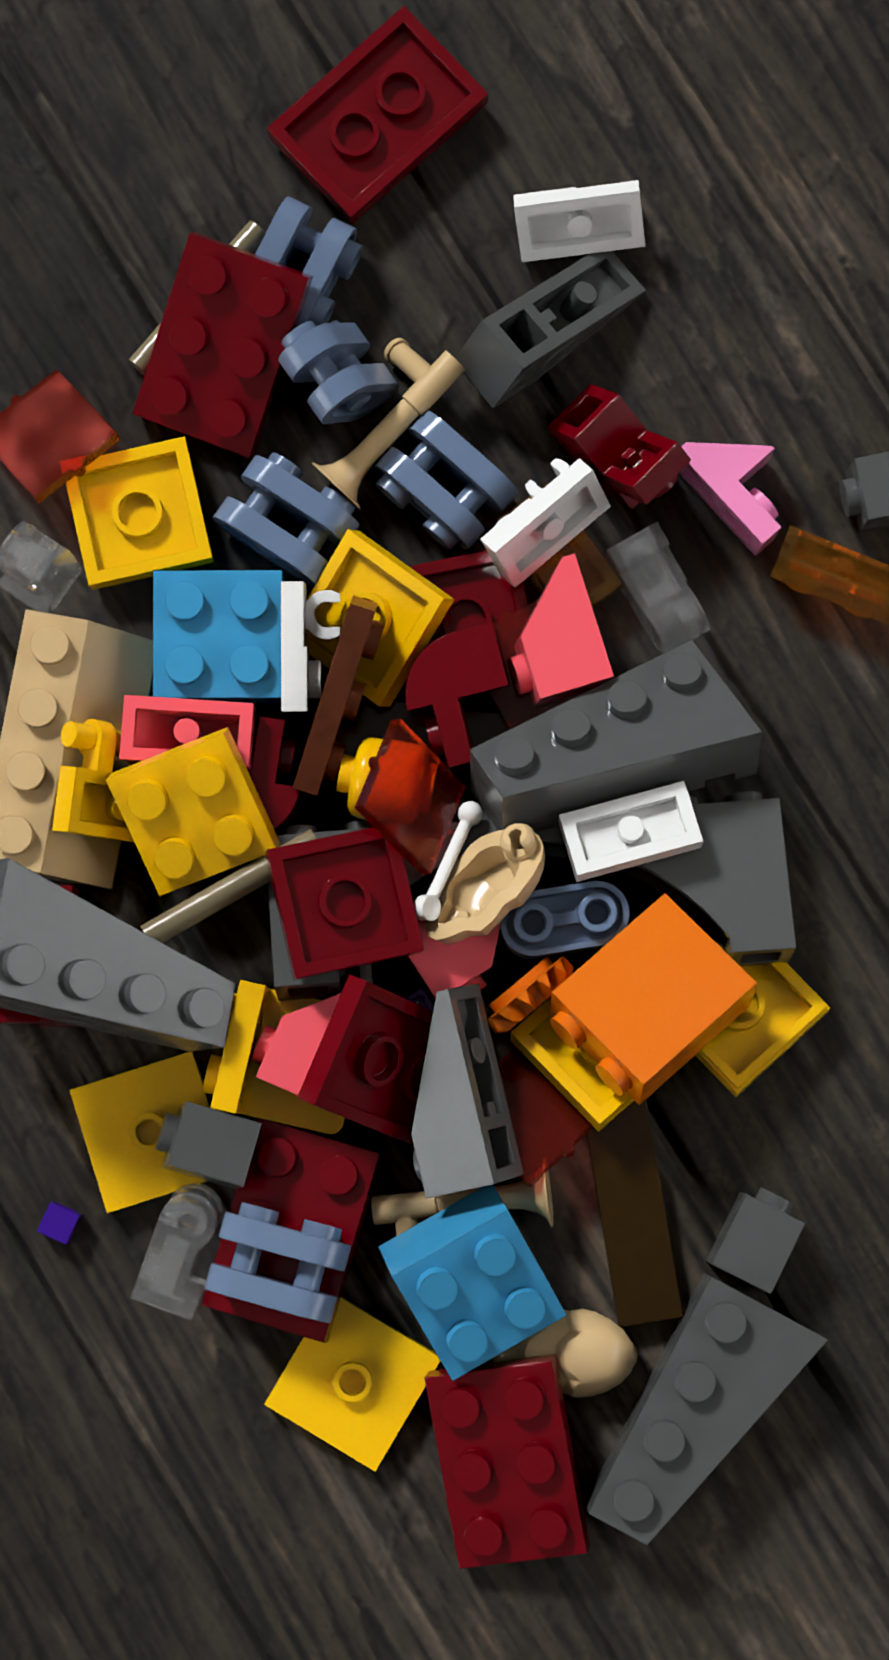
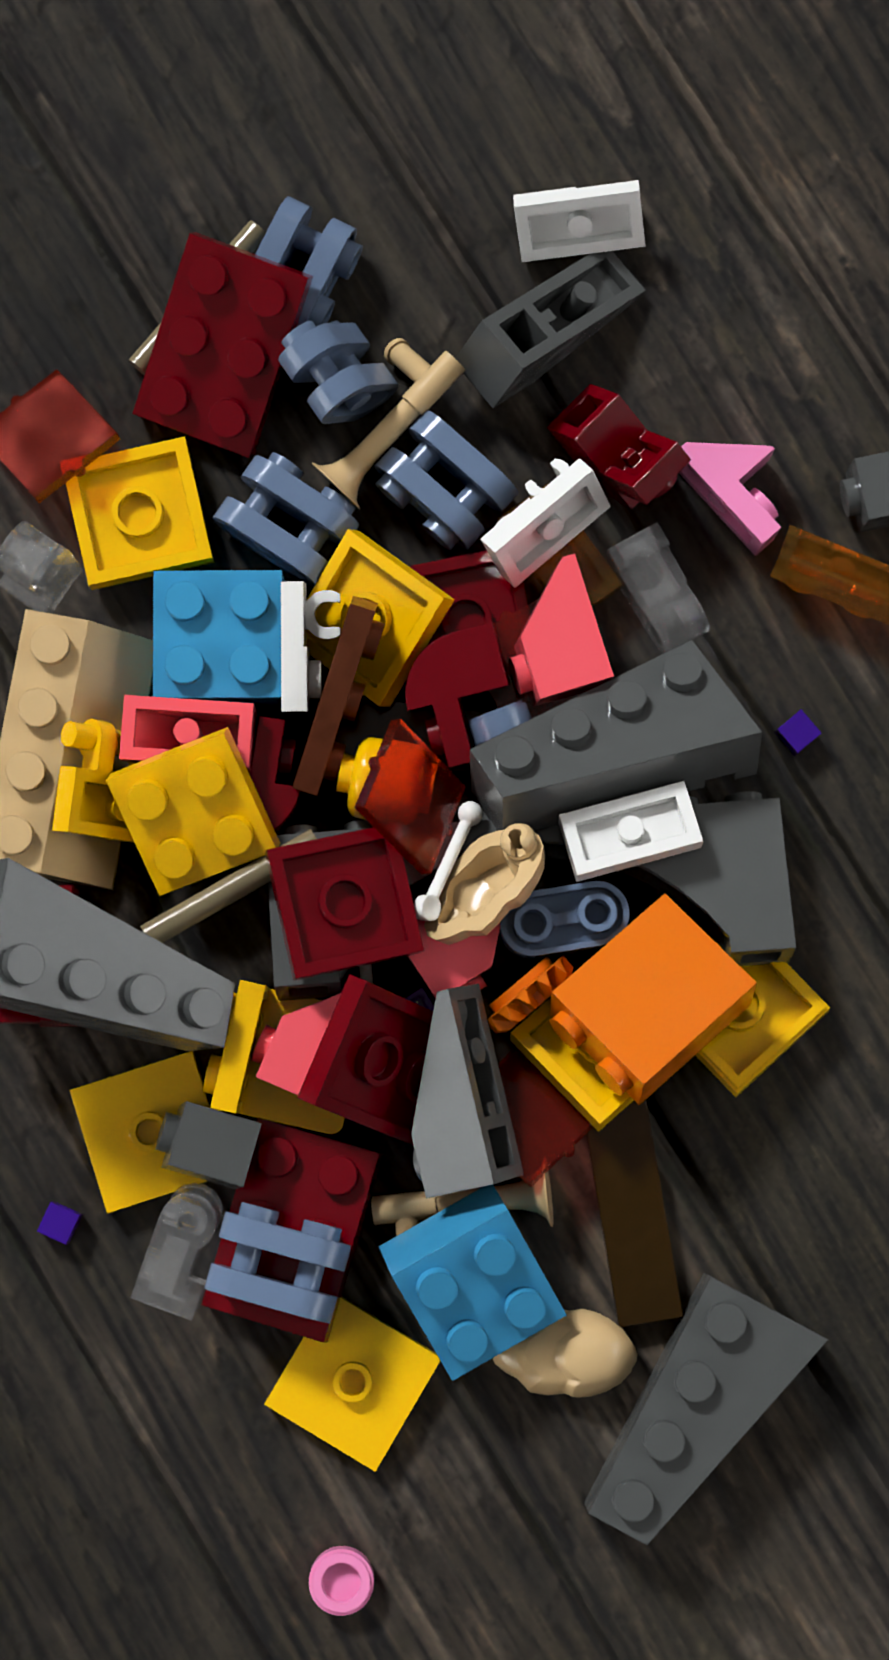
dark red plate [267,6,488,225] -> none
dark red plate [424,1354,590,1569] -> none
dark grey brick [706,1187,805,1294] -> none
none -> bright pink tile [309,1546,374,1616]
none -> sand blue tile [466,700,532,746]
none -> dark purple piece [774,709,821,756]

